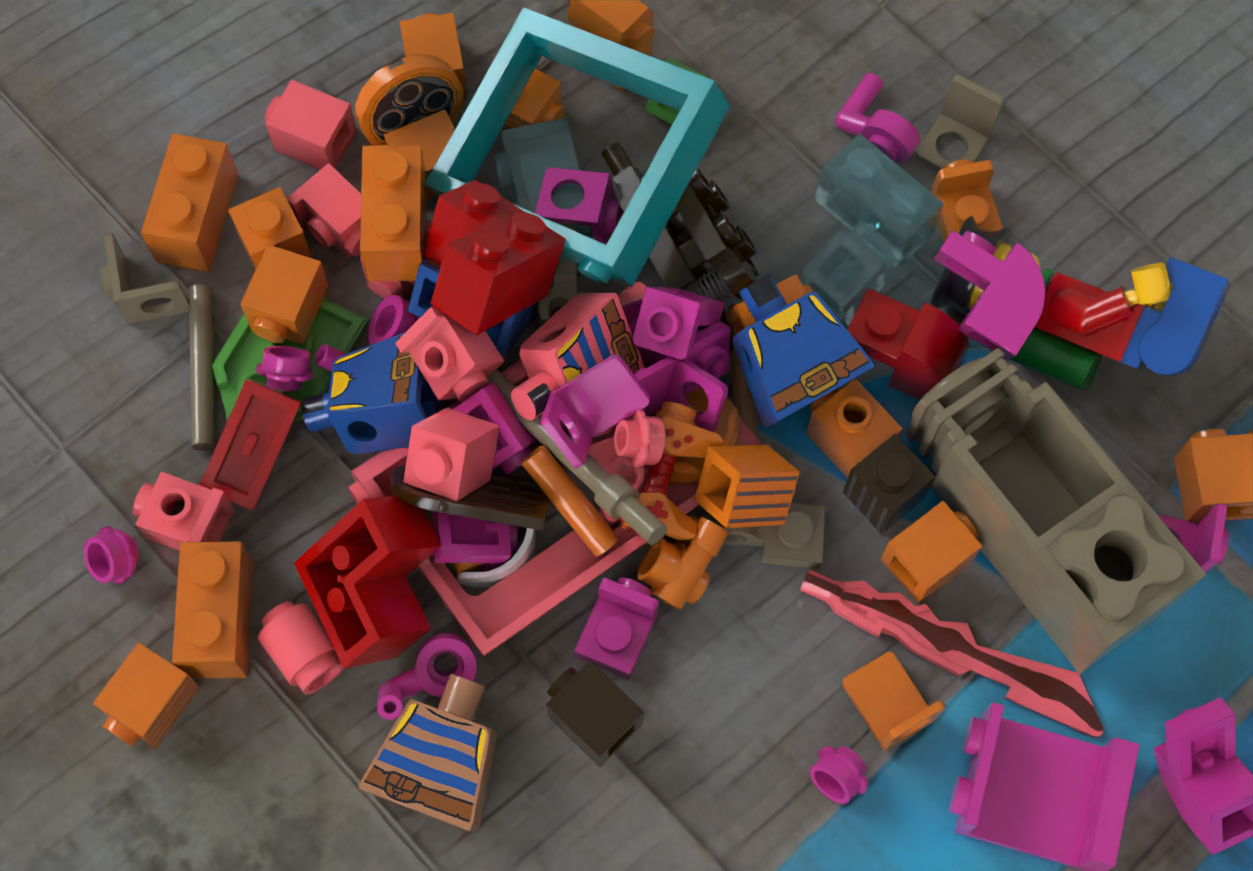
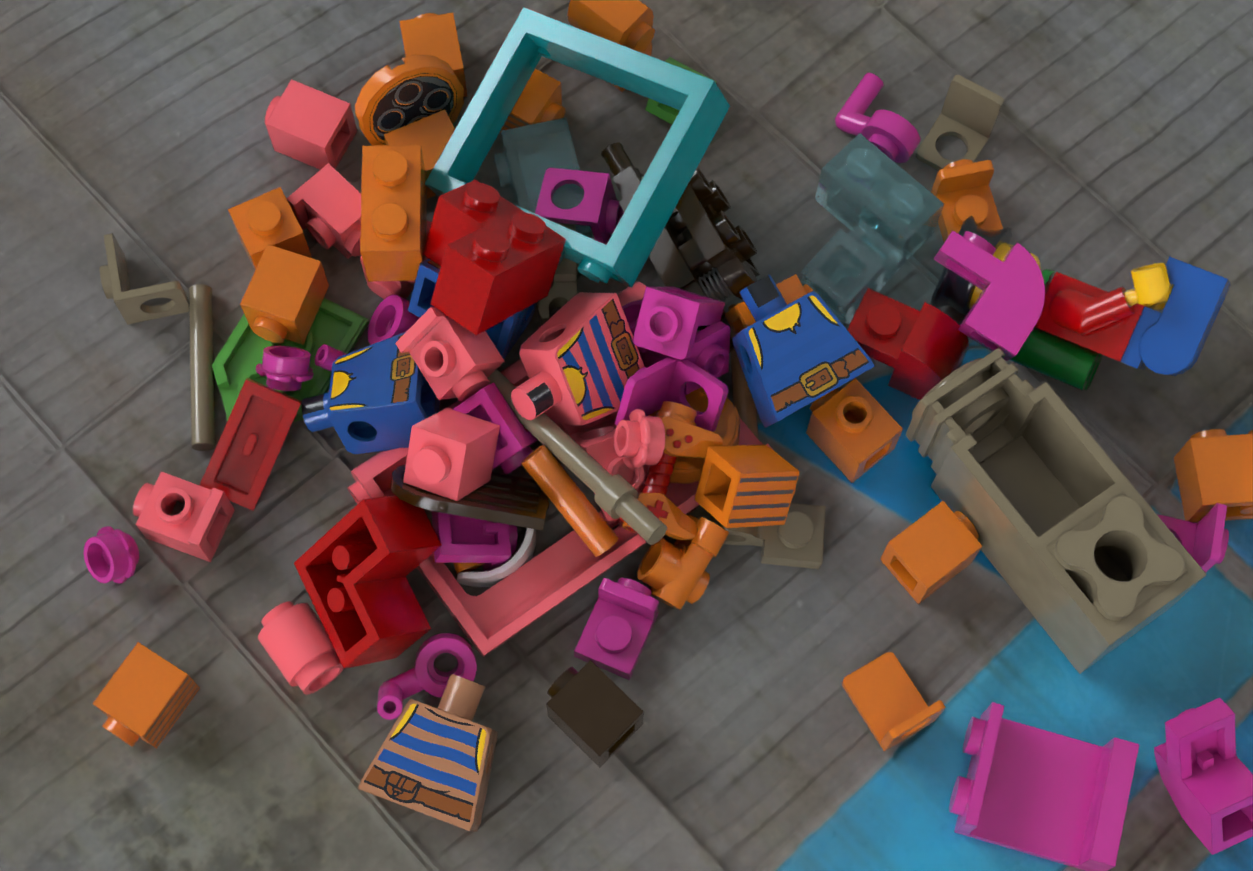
orange brick [141,133,239,272] -> none
orange piece [172,541,254,679] -> none
dark pink bracket [541,354,650,469] -> none
coral sword [799,569,1103,738] -> none
dark pink plate [810,746,868,804] -> none
dark brown brick [843,434,936,535] -> none

